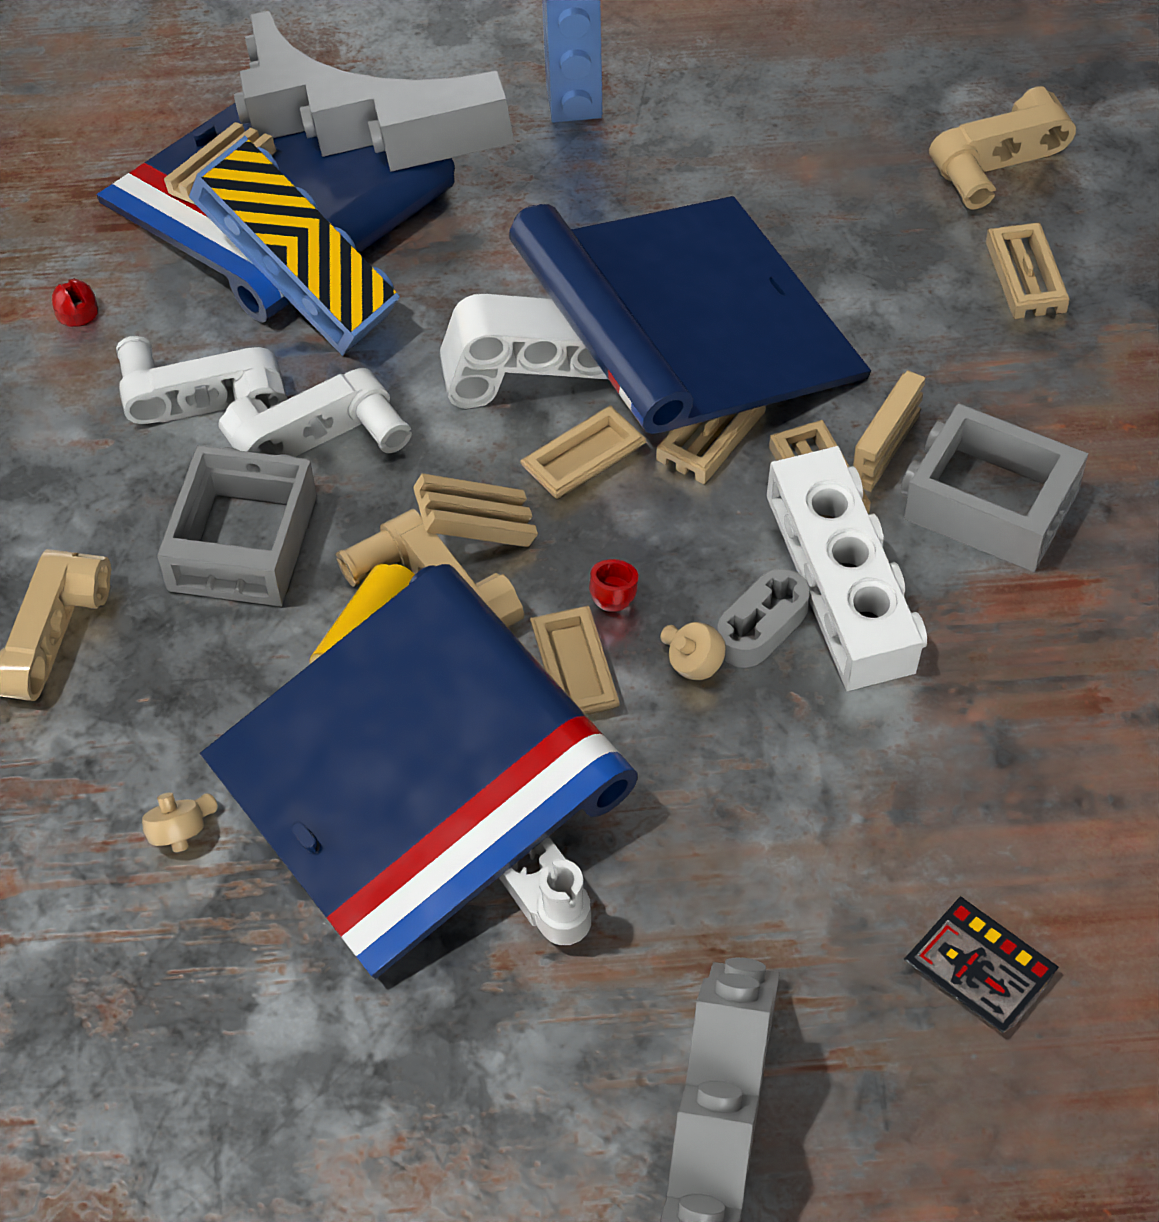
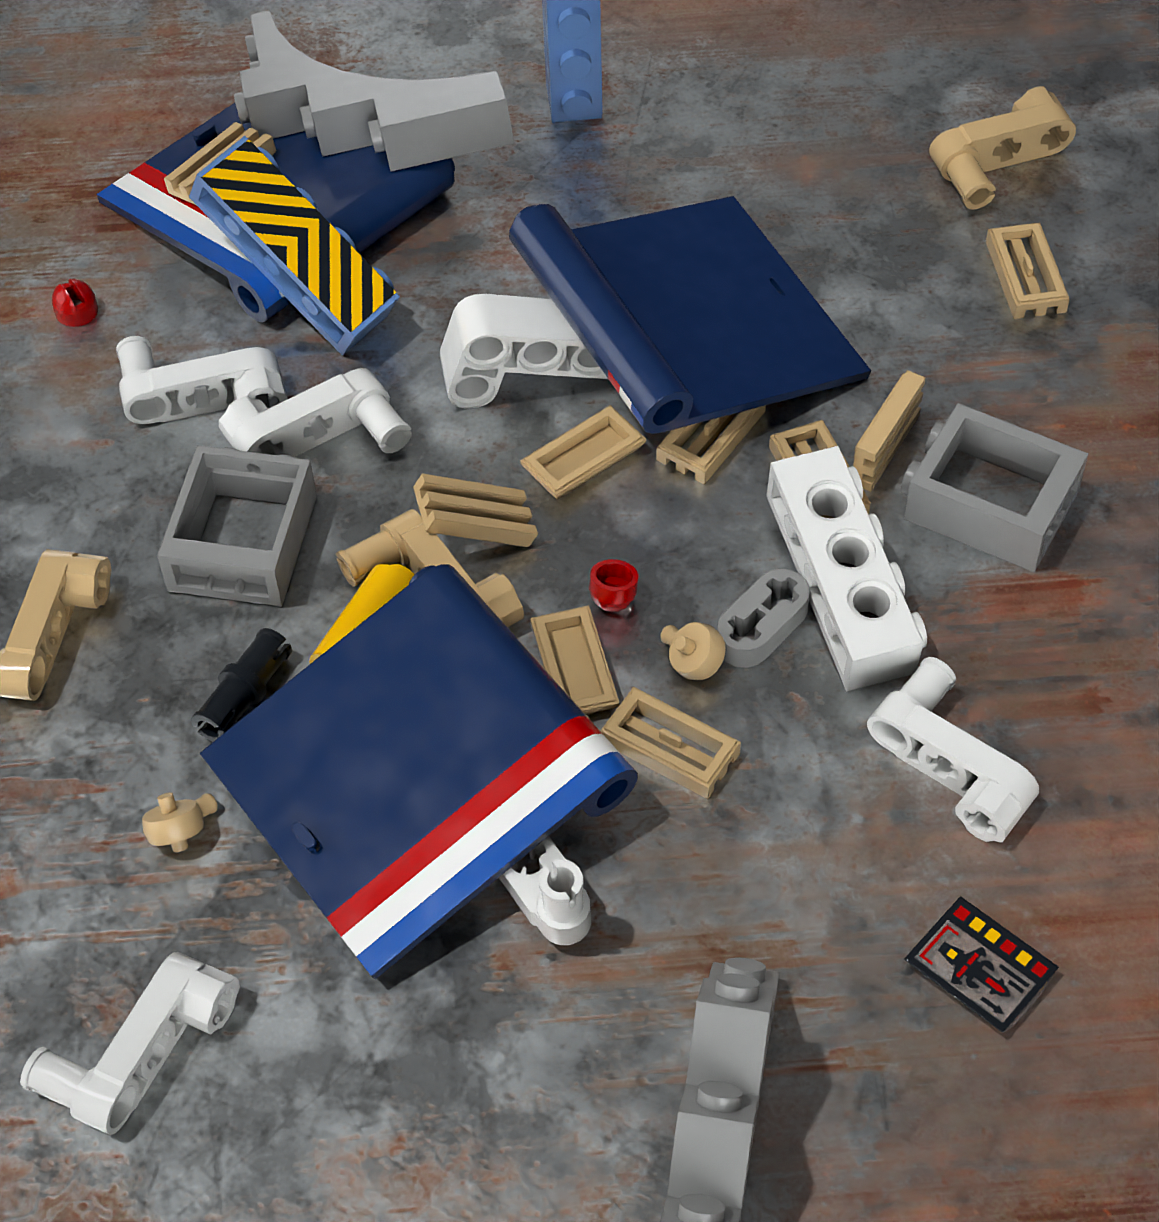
none -> white beam [20,952,240,1135]
none -> black pin [191,628,292,742]
none -> tan tile [600,687,741,799]
none -> white beam [867,657,1039,842]

